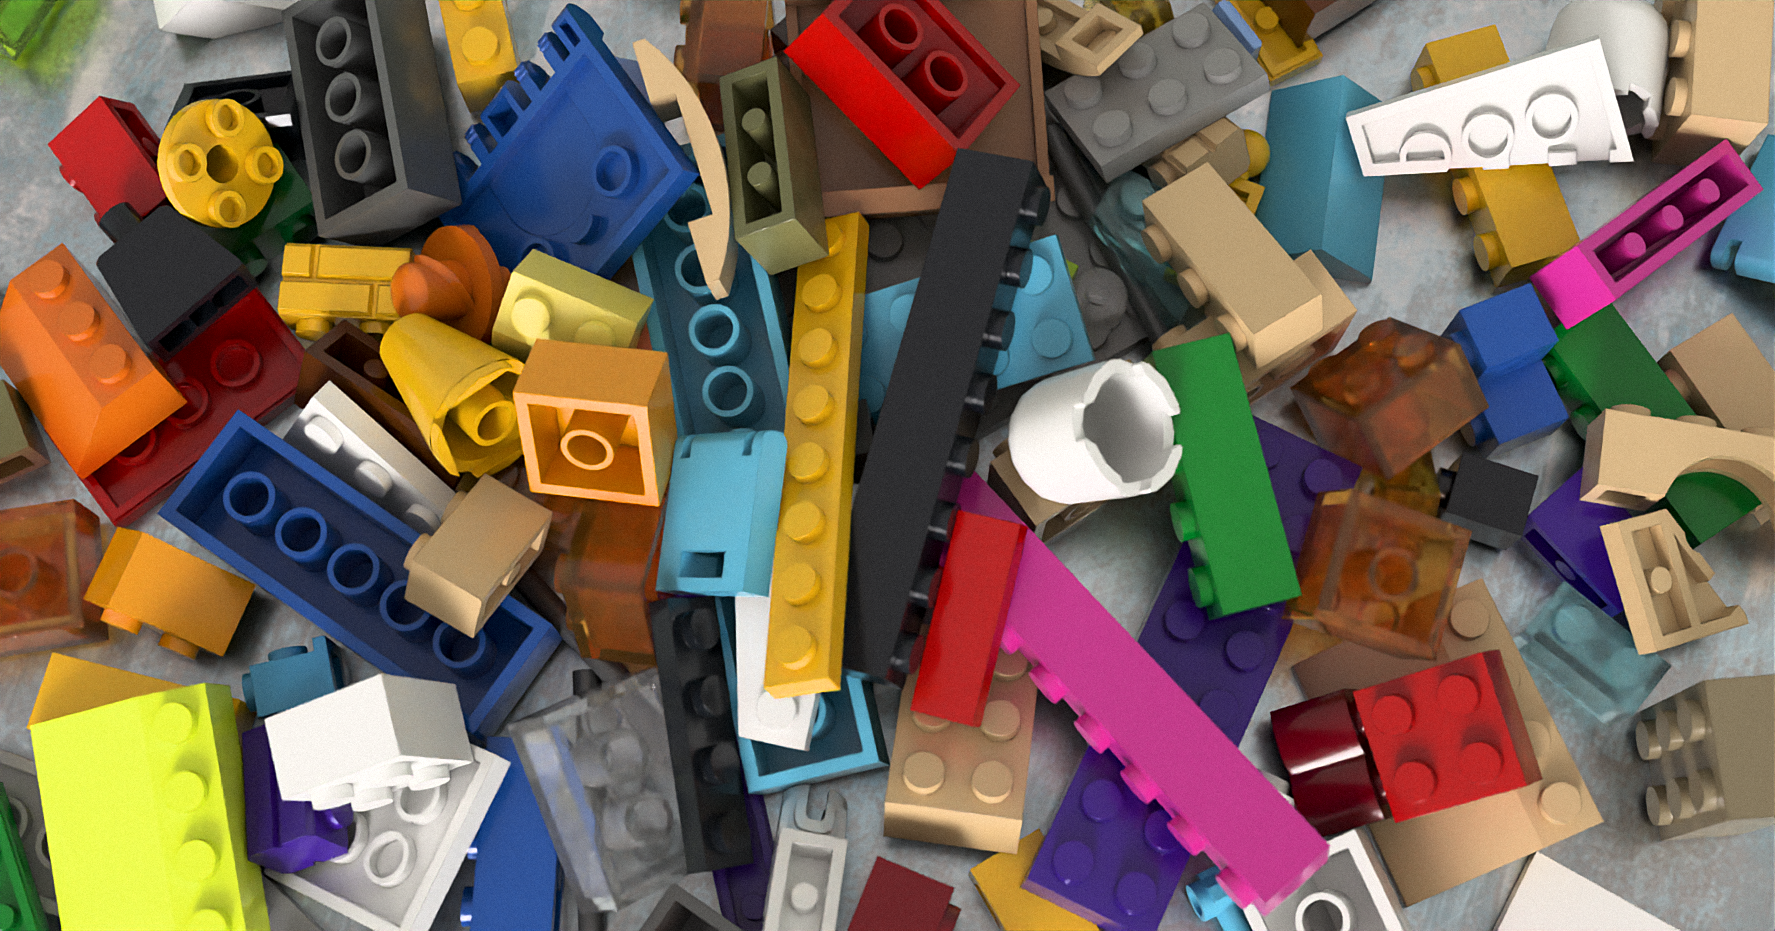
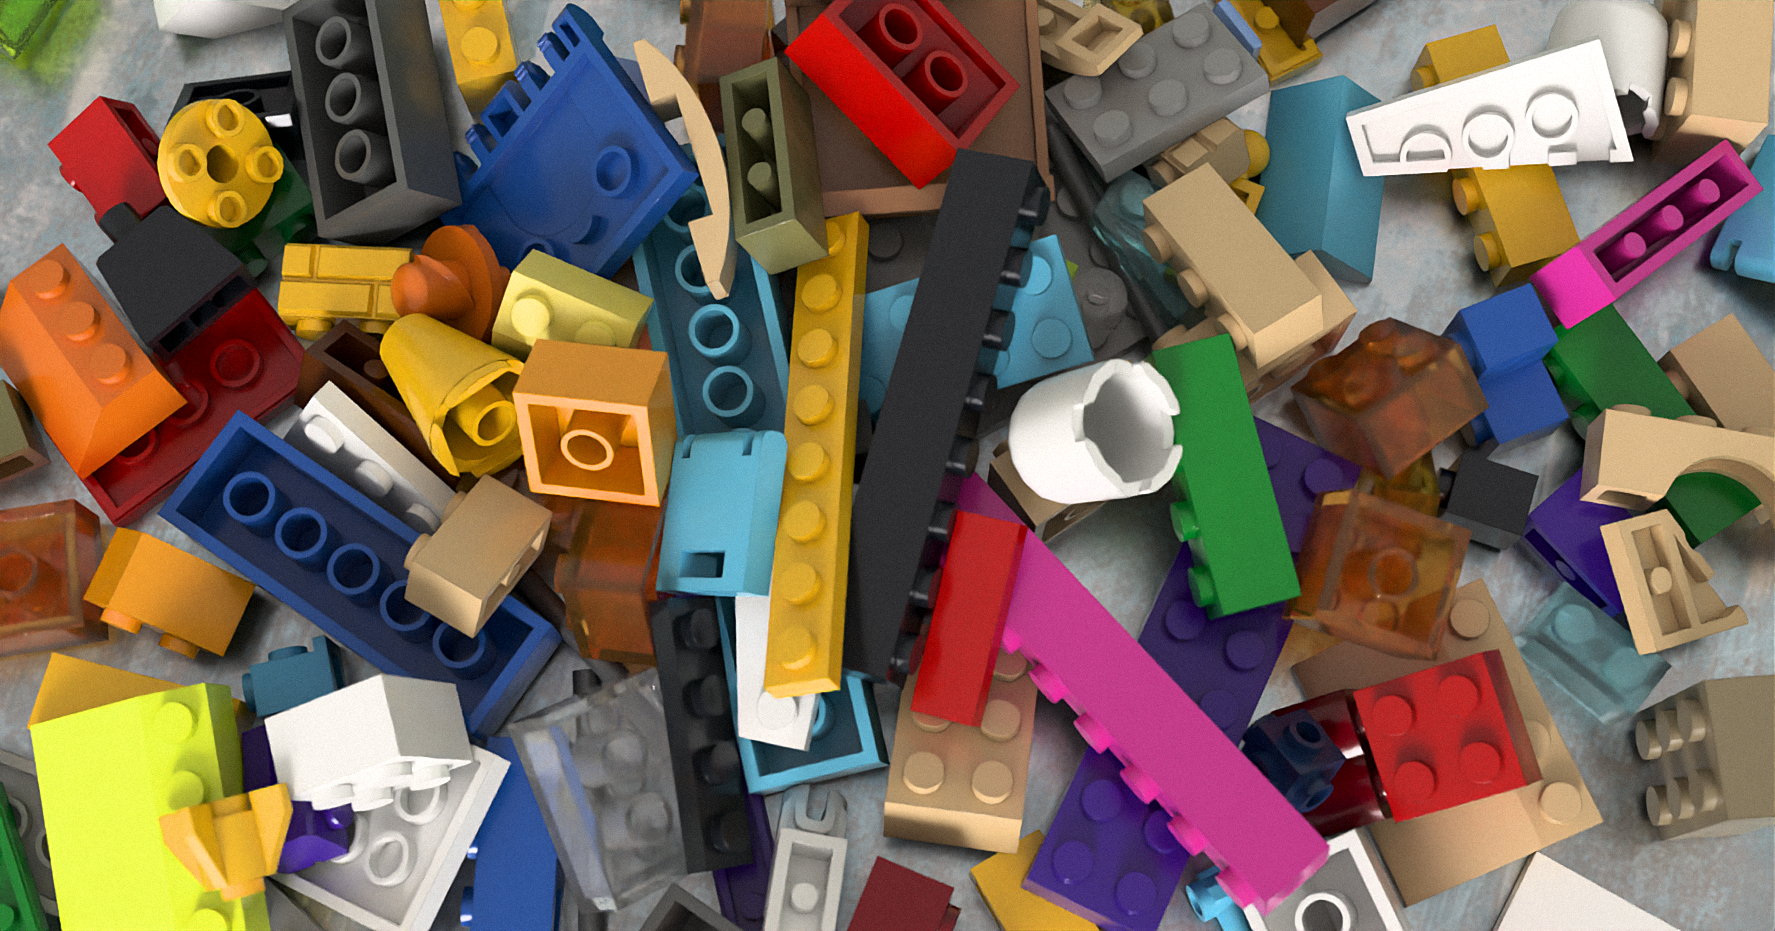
none -> yellow brick [158,782,293,902]
none -> dark blue brick [1240,708,1347,814]

